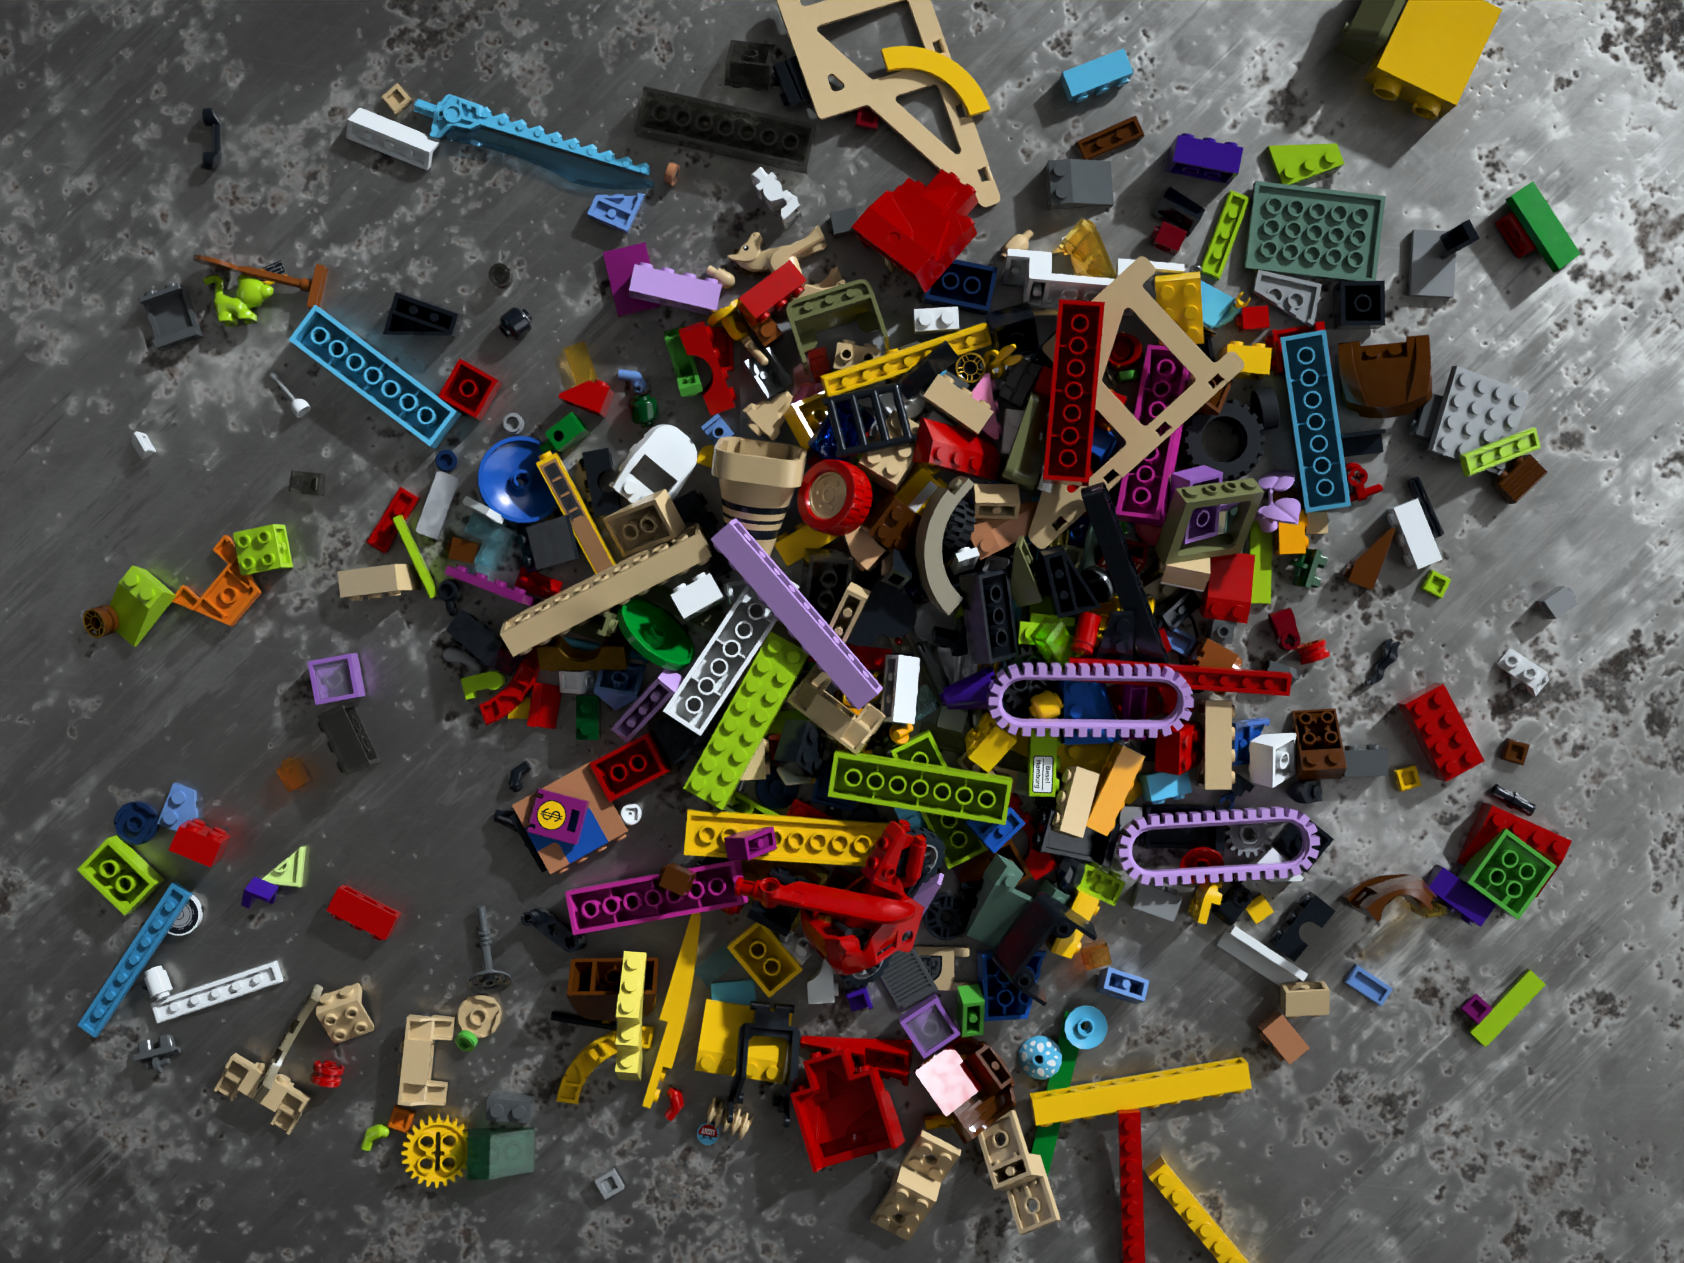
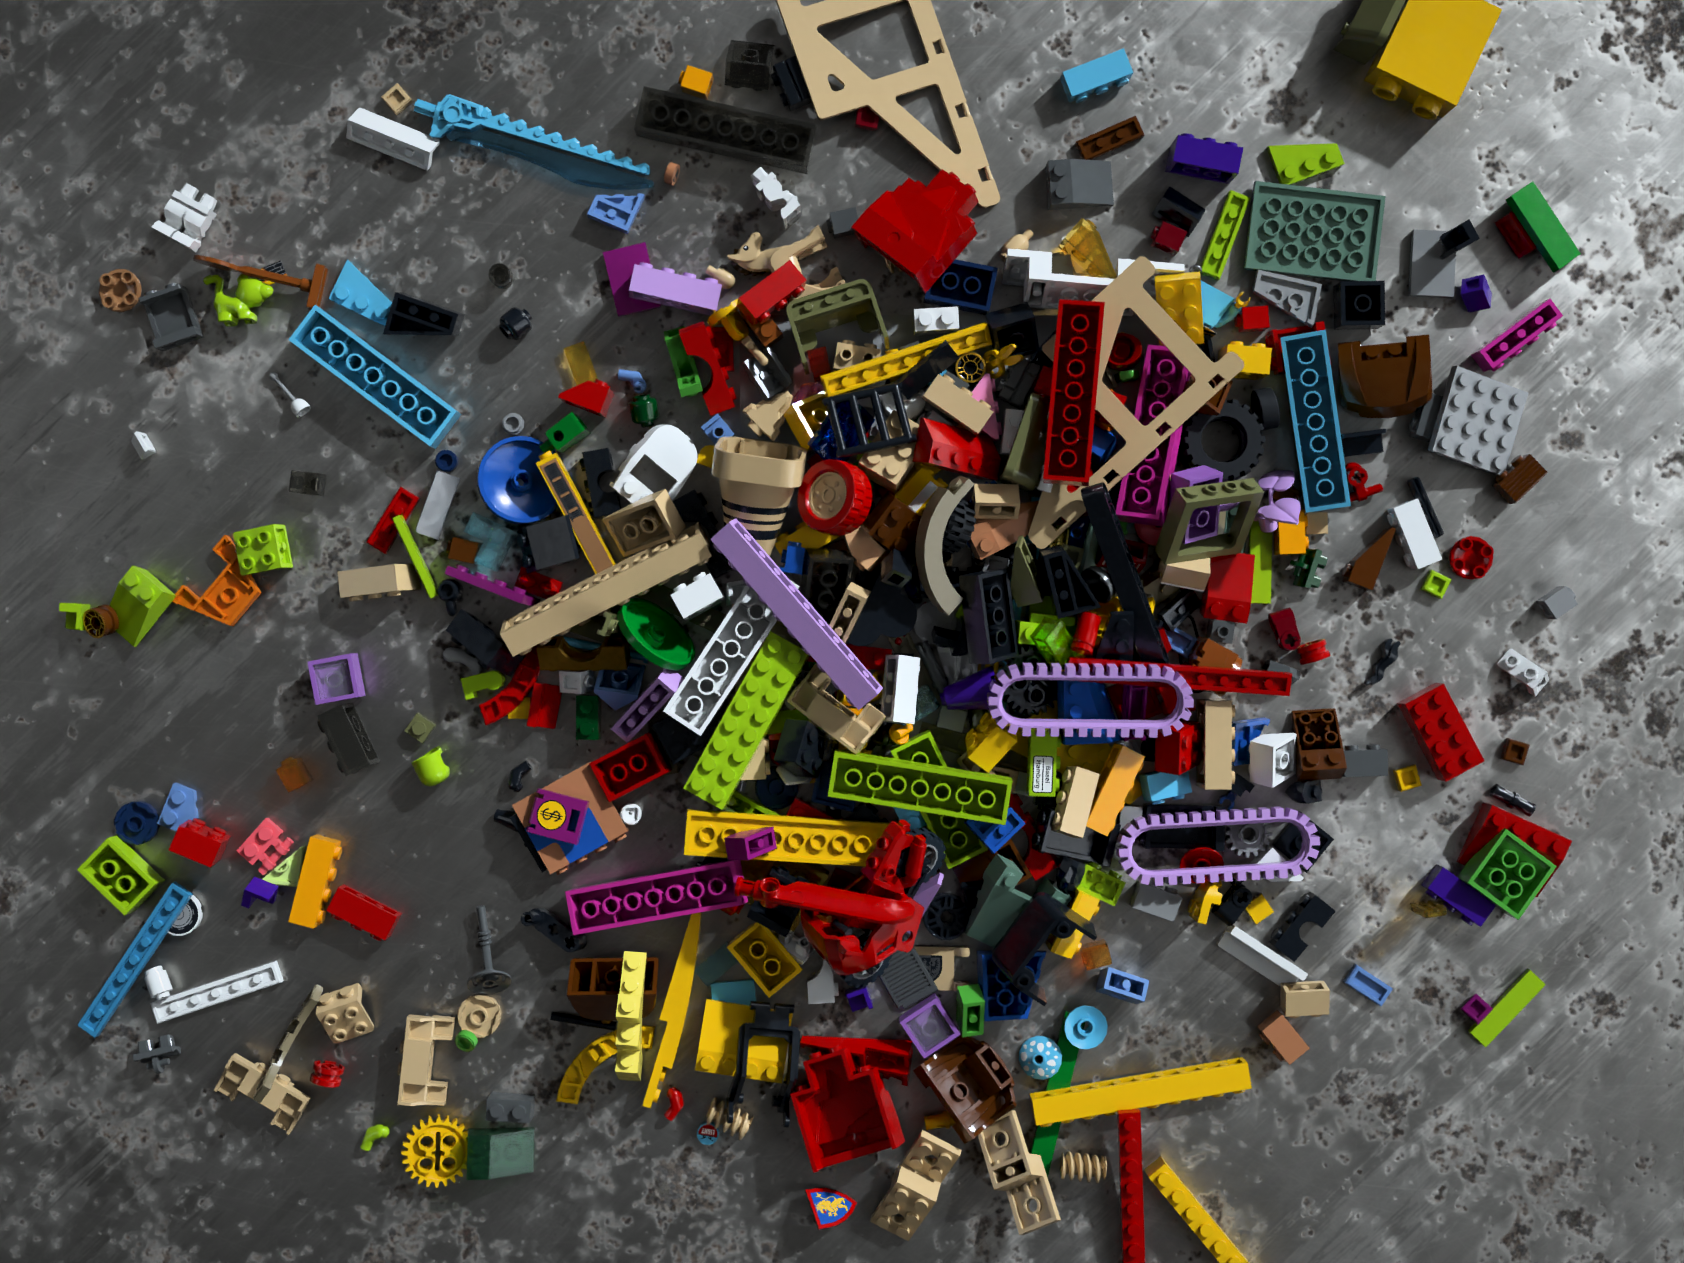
black bar [202,108,222,170] -> none
orange tile [387,1104,416,1133] -> none
red brick [438,358,503,421] -> none
white tile [463,496,504,524] -> none
light grey plate [594,1168,625,1200] -> none
reddish brown brick [659,863,697,896] -> none
yellow tile [880,46,991,117] -> none
sticker [915,1045,982,1116] -> none
white plate [950,547,980,575] -> none
yellow head [1028,690,1063,719] -> none
reddish brown piece [1341,874,1437,922] -> none
lime tile [1459,427,1541,476] -> none
none -> lime panel [59,603,90,630]
none -> medium nougat dish [99,269,142,312]
none -> white hips [152,183,217,253]
none -> coral plate [236,818,294,875]
none -> light orange brick [288,835,342,929]
none -> medium azure wing [328,260,392,326]
none -> olive plate [405,713,436,743]
none -> lime helmet [411,746,450,787]
none -> light orange brick [679,65,714,100]
none -> blue brick [780,541,805,575]
none -> shield [805,1188,857,1230]
none -> tan piece [1060,1151,1107,1184]
none -> red dish [1449,536,1494,580]
none -> dark purple panel [1461,274,1492,312]
none -> dark pink brick [1471,298,1563,372]

